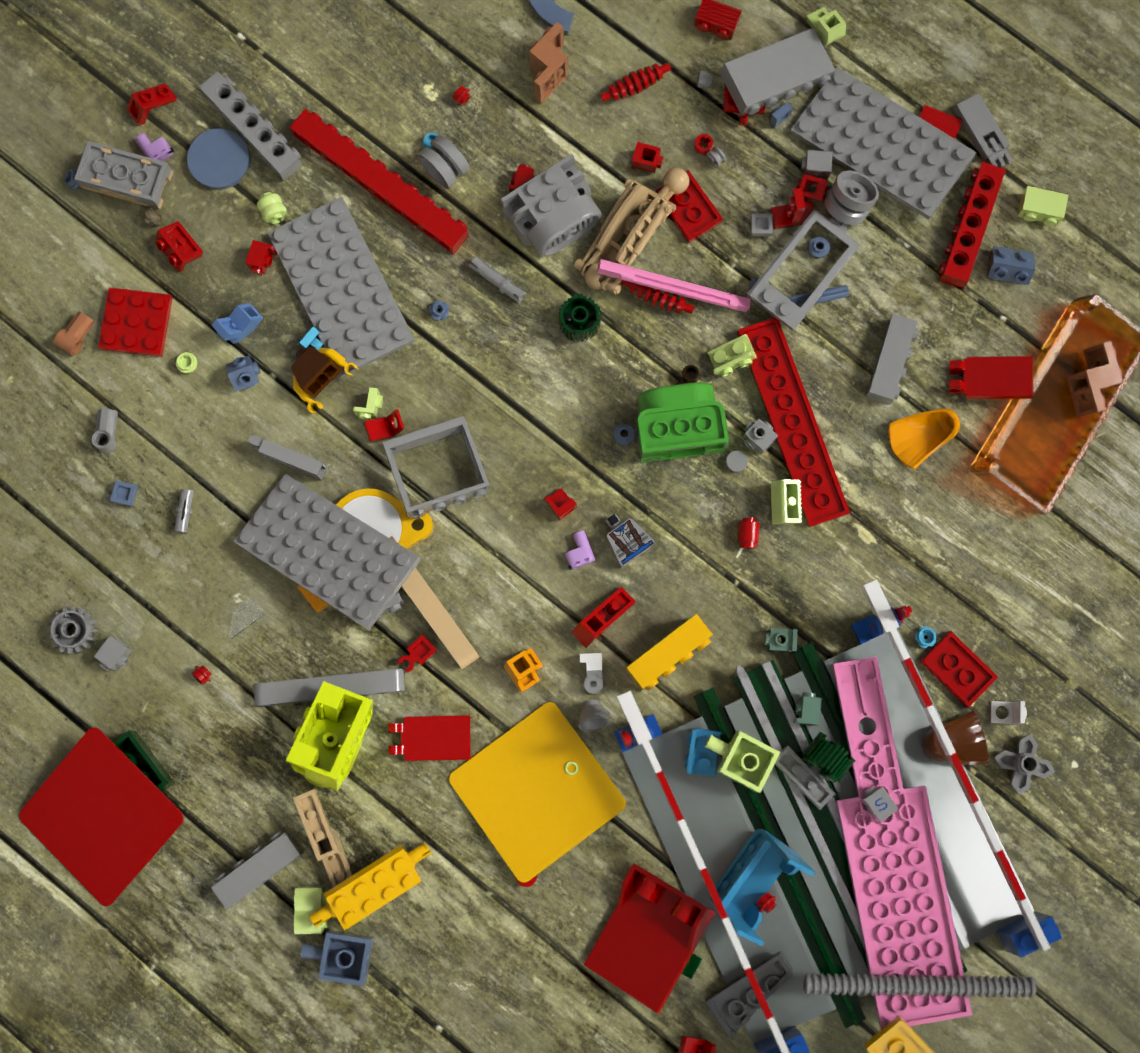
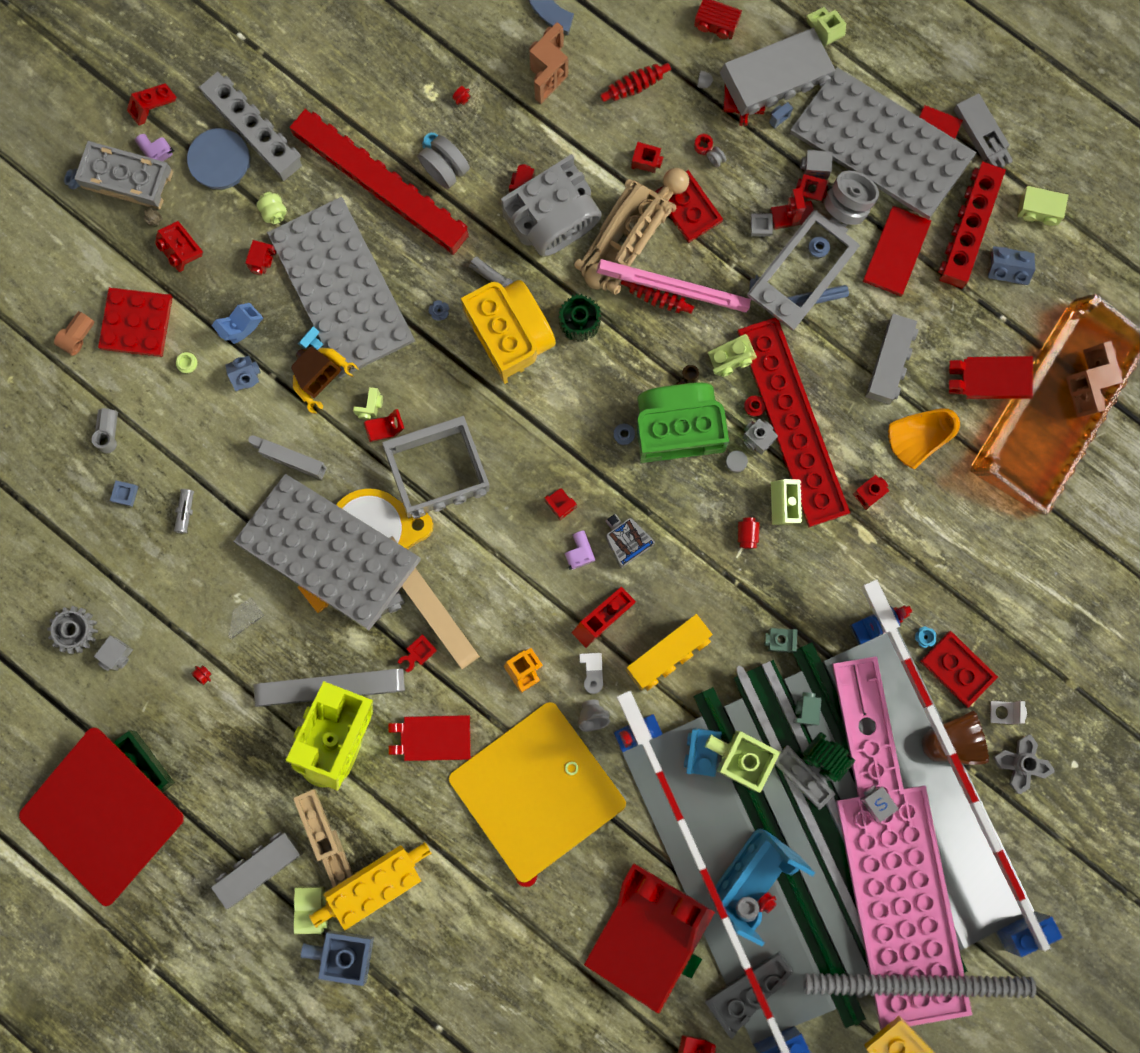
none -> yellow brick [461,280,556,385]
none -> light grey tile [736,897,759,922]
none -> red plate [744,395,765,417]
none -> red brick [853,474,890,510]
none -> red tile [863,206,932,297]

